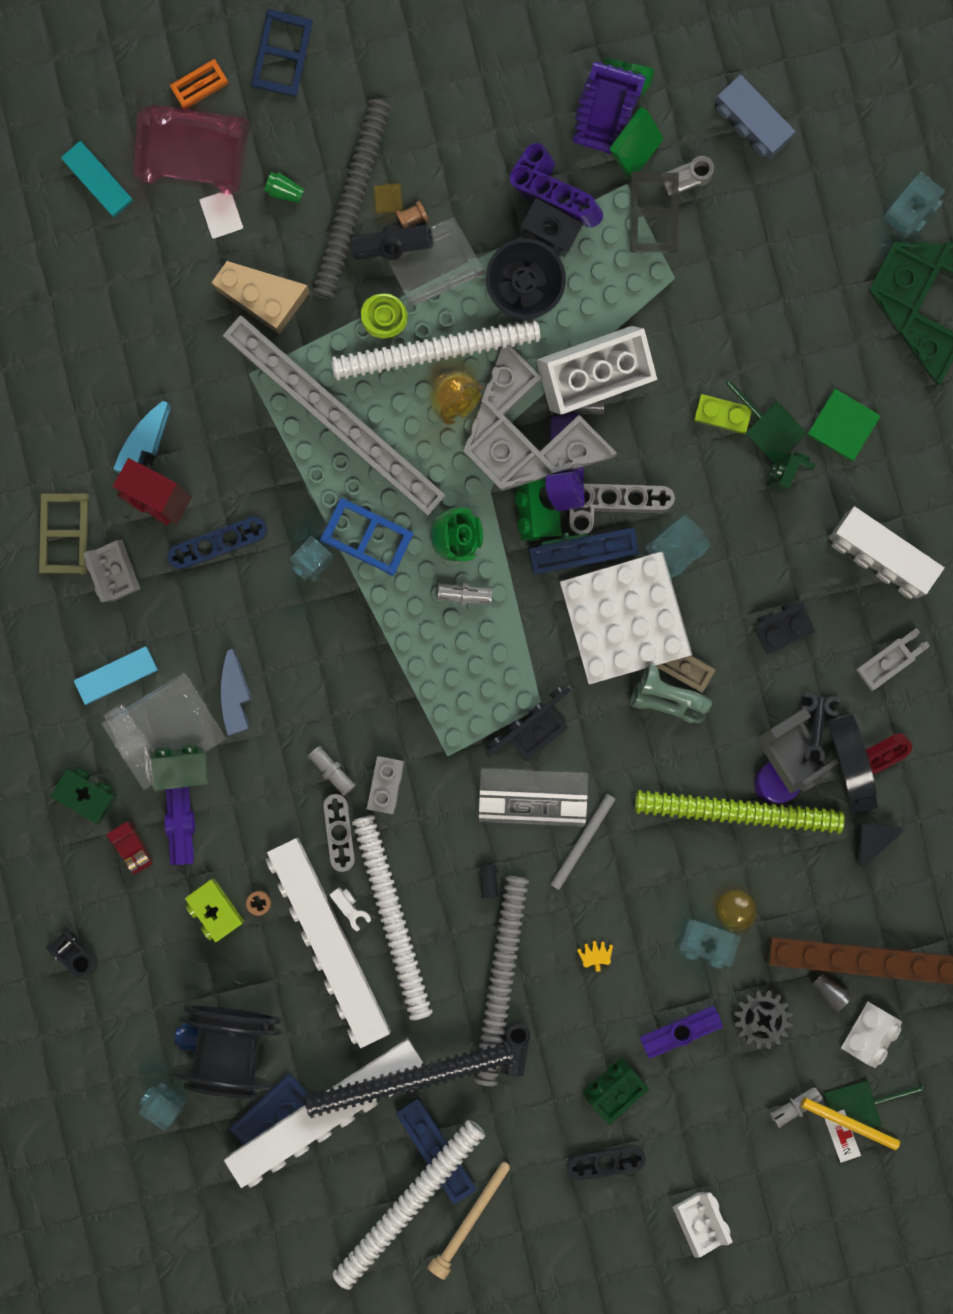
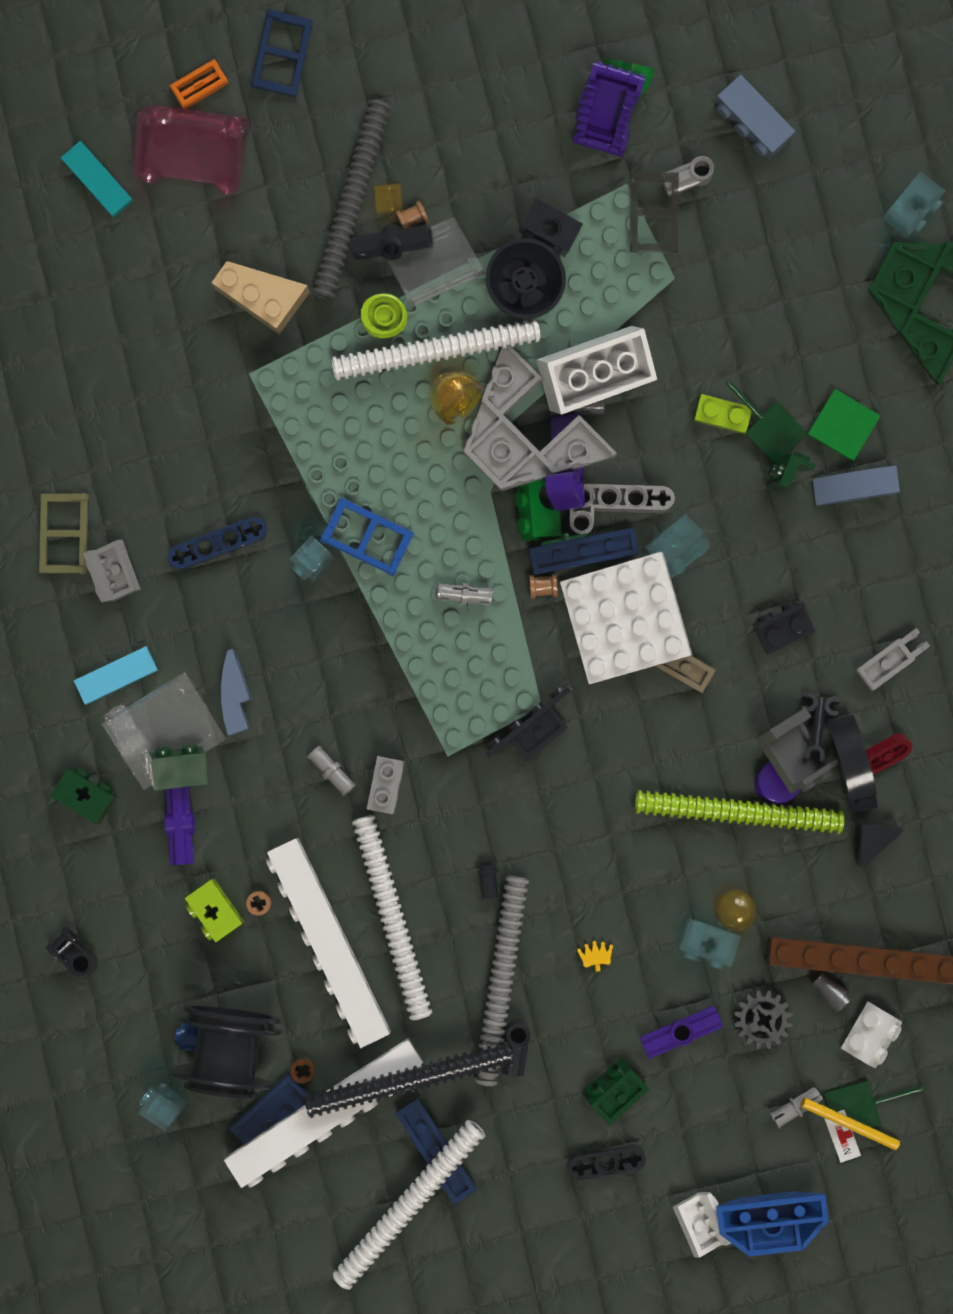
dark red leg [106,821,153,875] -> none
dark red brick [112,458,192,526] -> none
medium azure slope [114,401,171,473] -> none
white sticker [199,189,243,238] -> none
light grey plate [223,315,446,516] -> none
green cone [264,172,304,203] -> none
light grey beam [323,794,355,872] -> none
white plate [330,887,371,931] -> none
tan piece [427,1162,510,1280] -> none
green cylinder [430,508,483,562] -> none
clear slope [479,768,588,827] -> none
dark purple beam [510,143,603,228] -> none
light grey bar [550,794,616,890] -> none
green tile [609,107,664,180] -> none
sand green piece [630,664,712,724] -> none
white brick [828,506,944,599] -> none
none -> reddish brown bush [291,1058,316,1084]
none -> medium nougat bush [529,574,558,599]
none -> blue wedge [716,1191,829,1257]
none -> sand blue slope [812,466,900,506]

